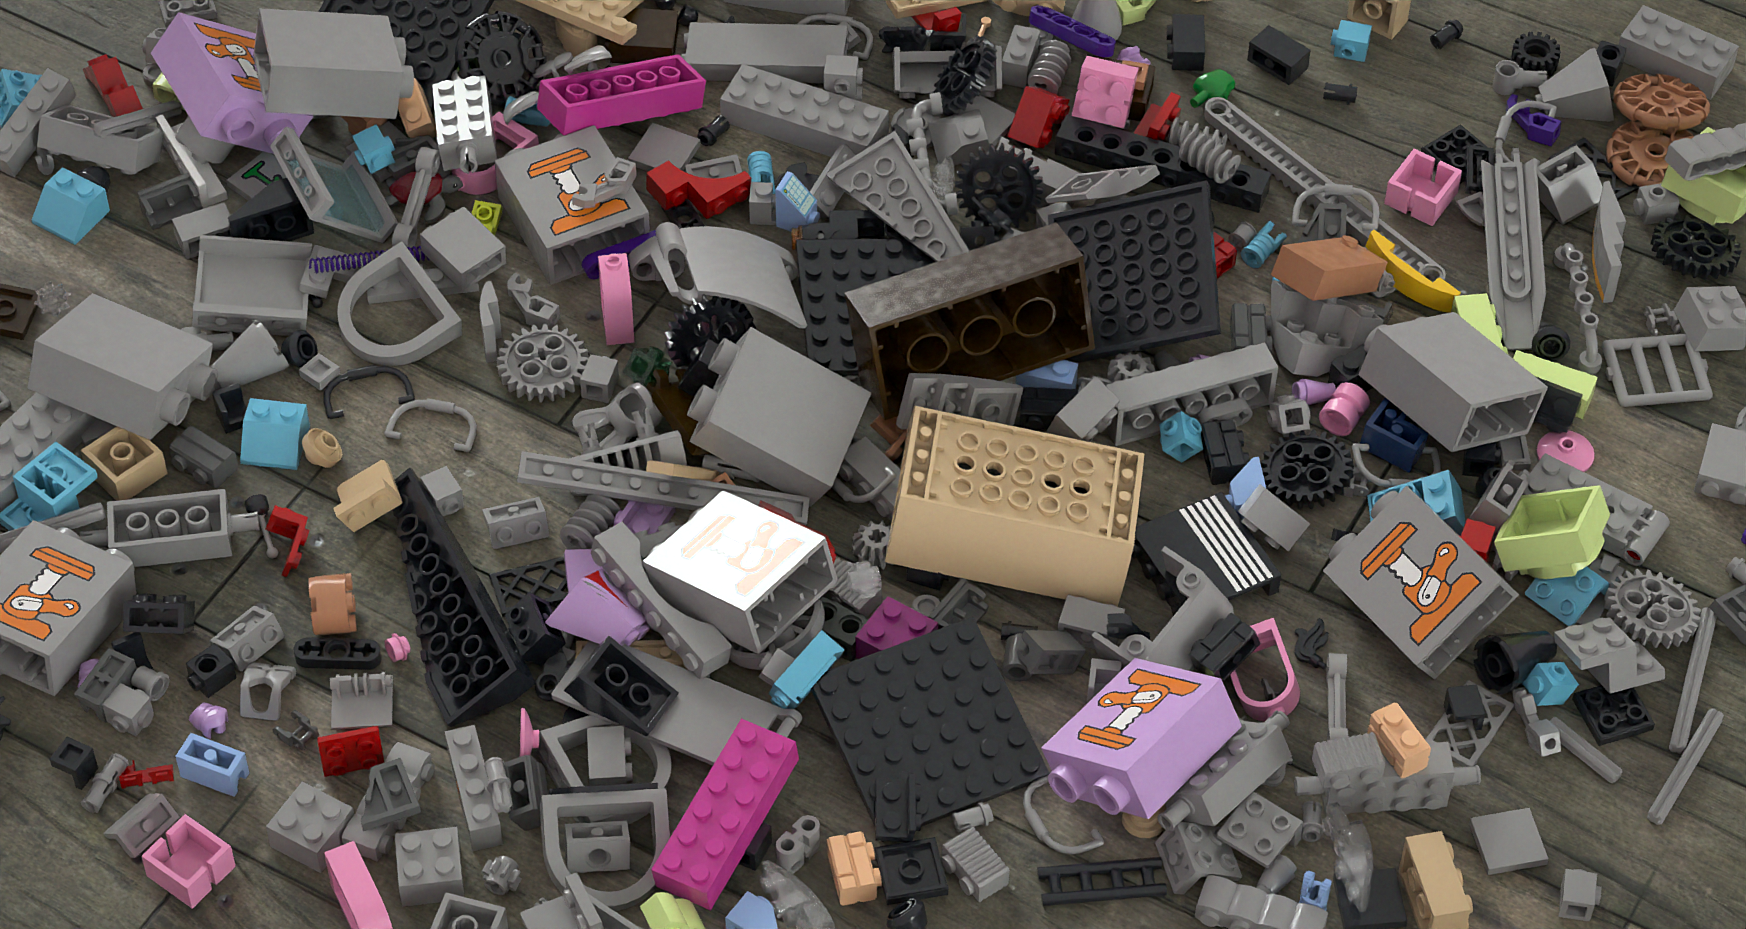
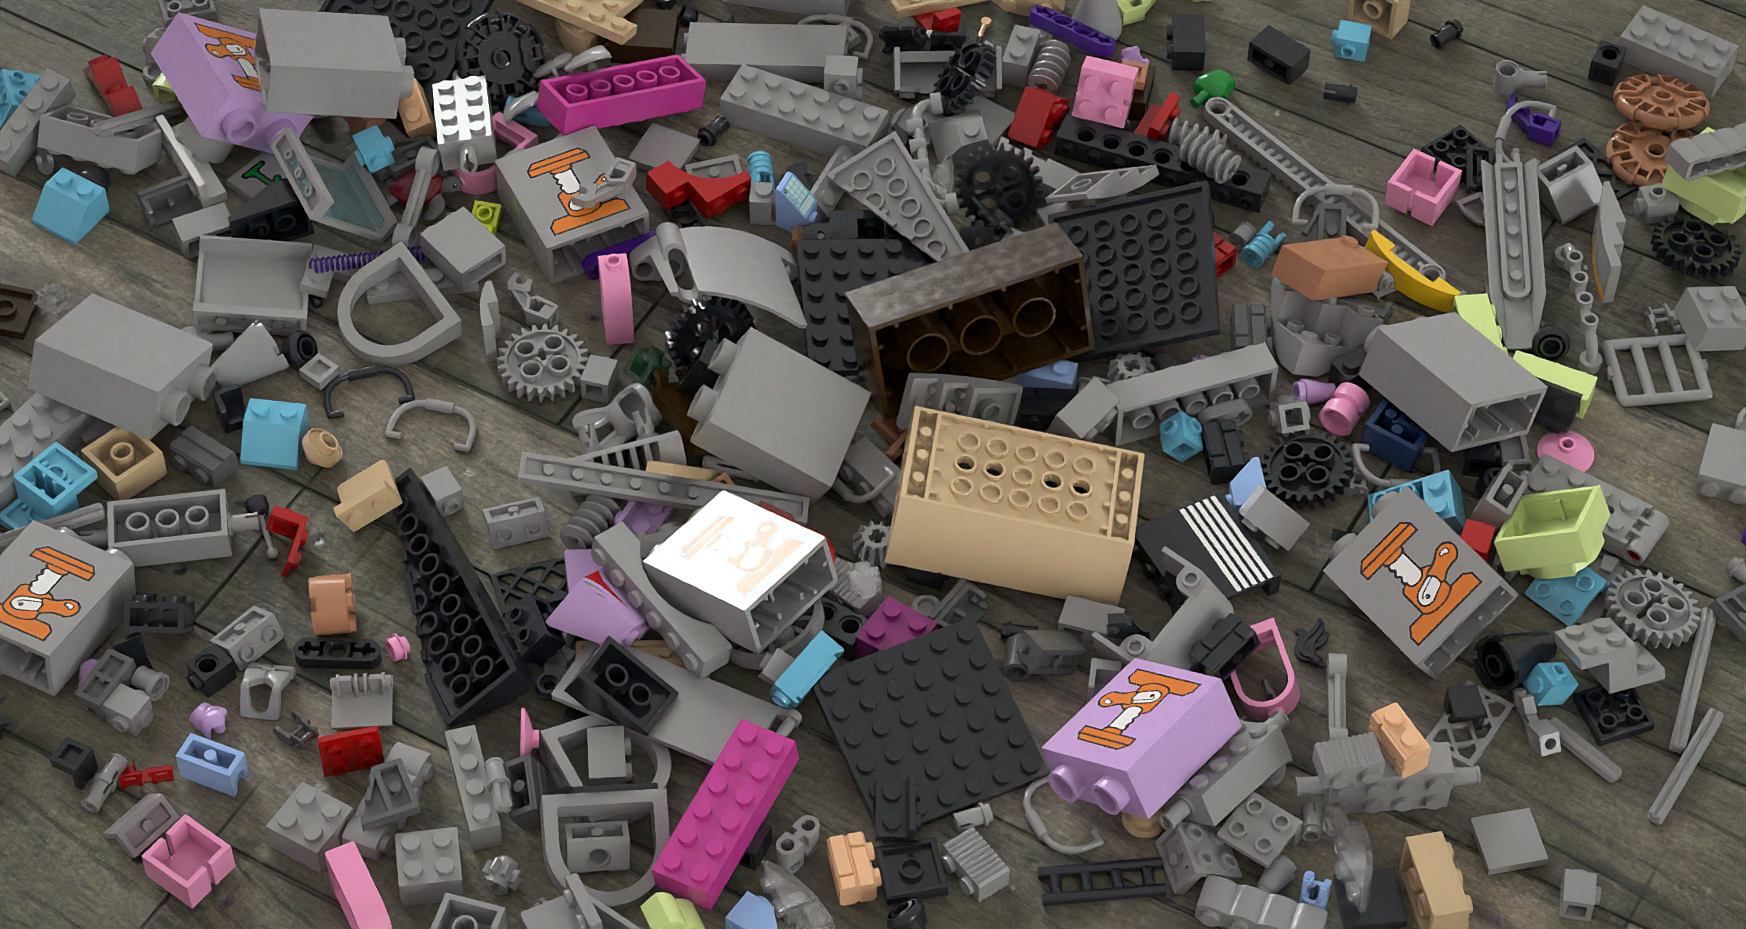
black tyre [1511,32,1561,77] -> none
light grey slope [1535,48,1614,122] -> none

